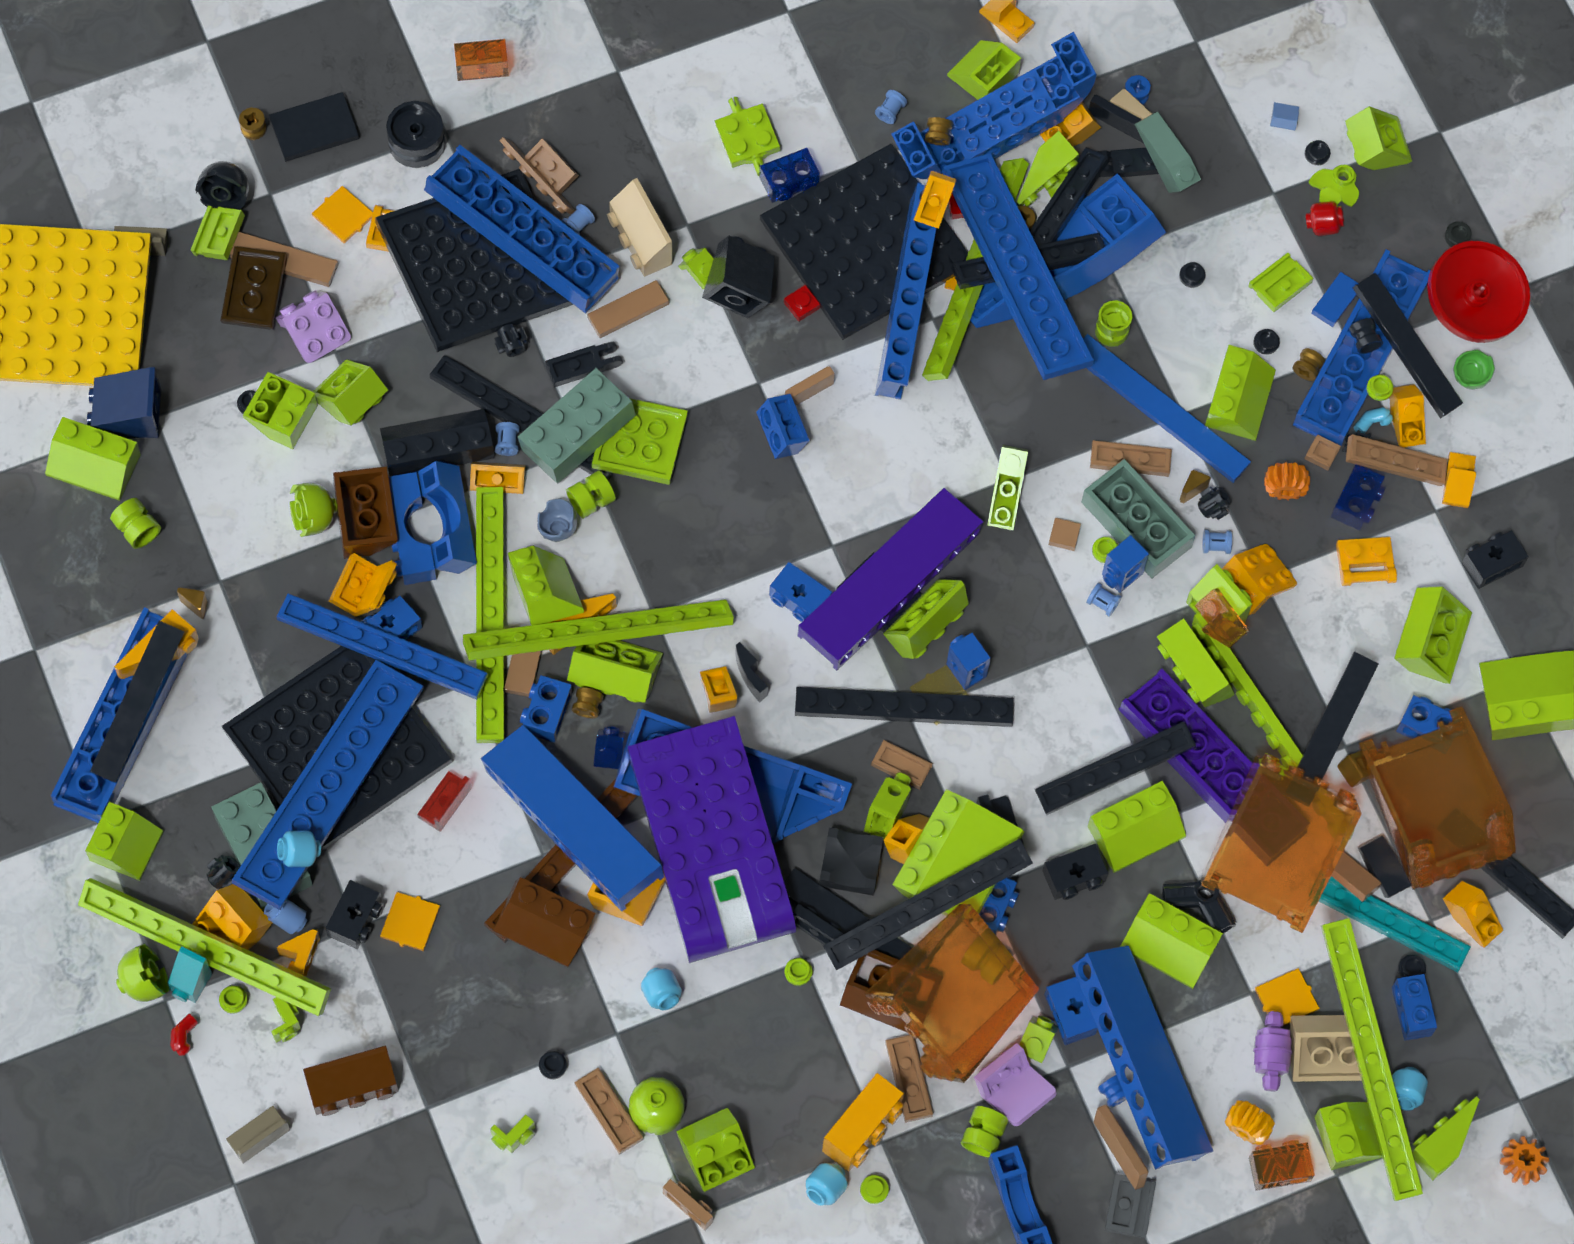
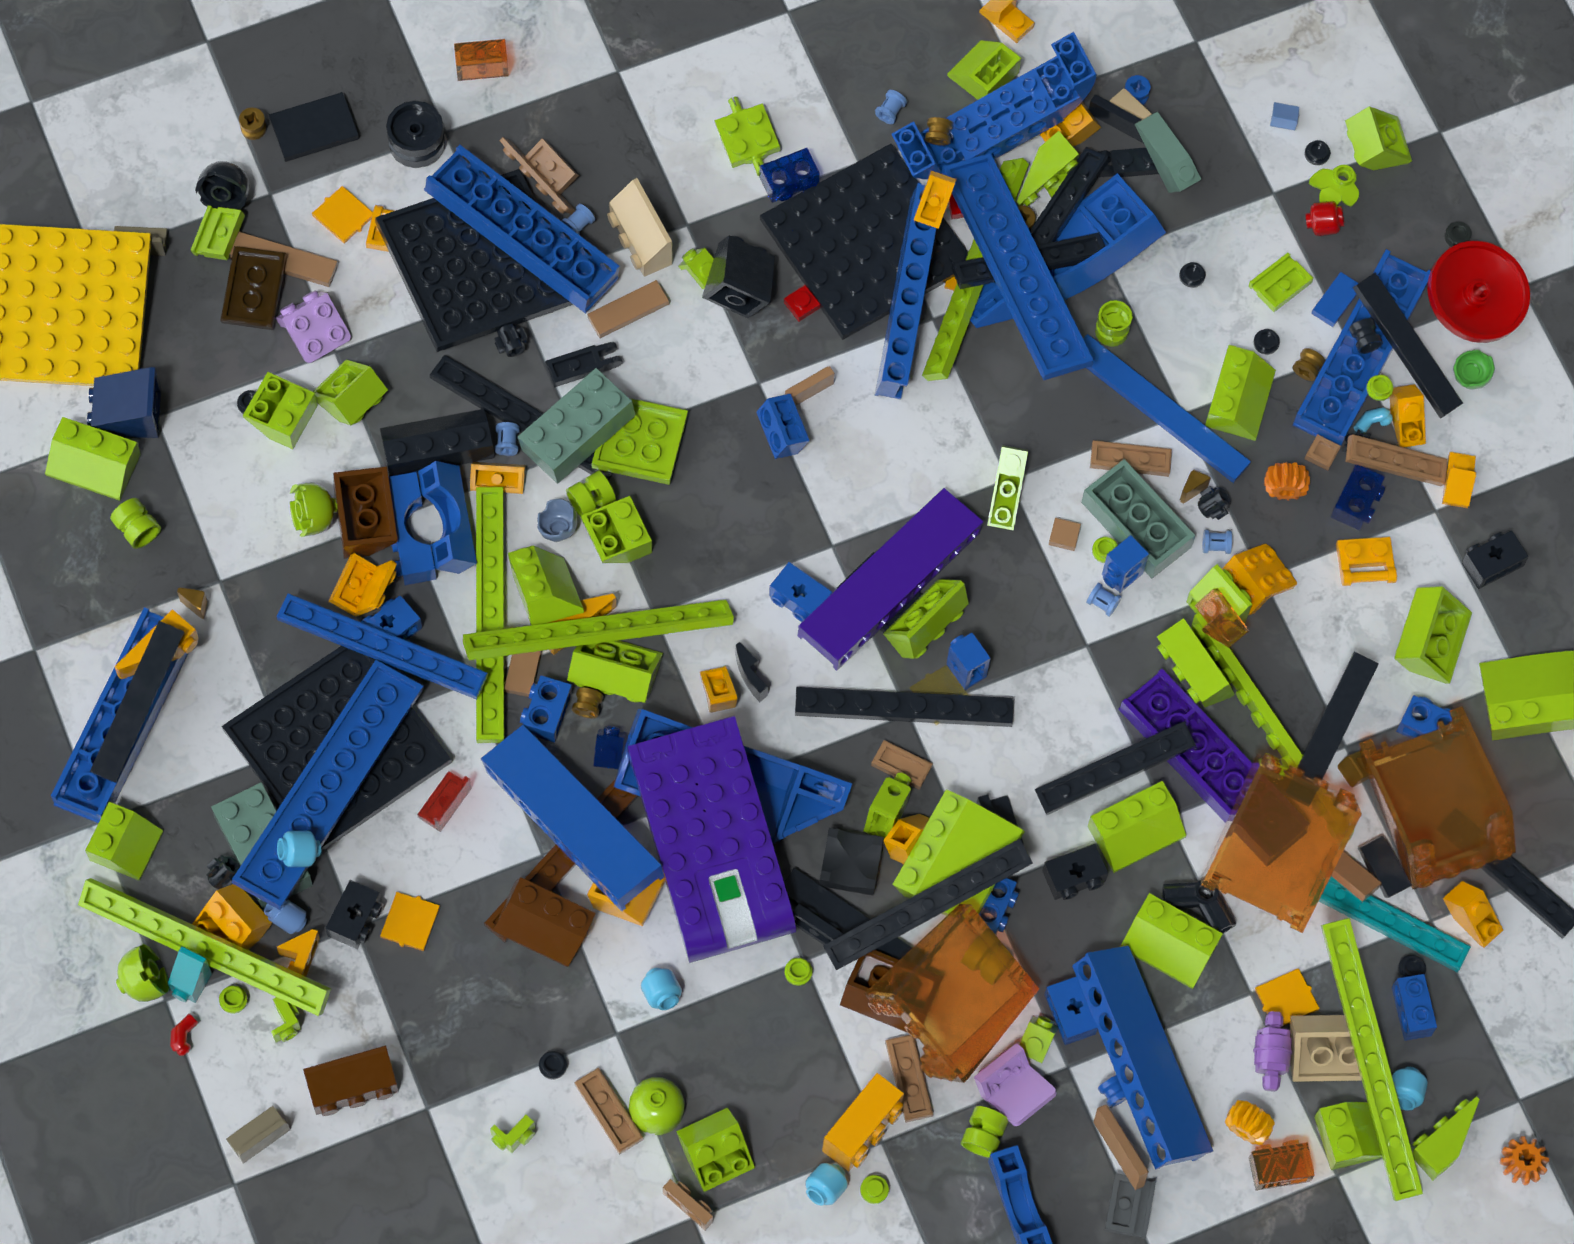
none -> lime slope [581,496,652,563]

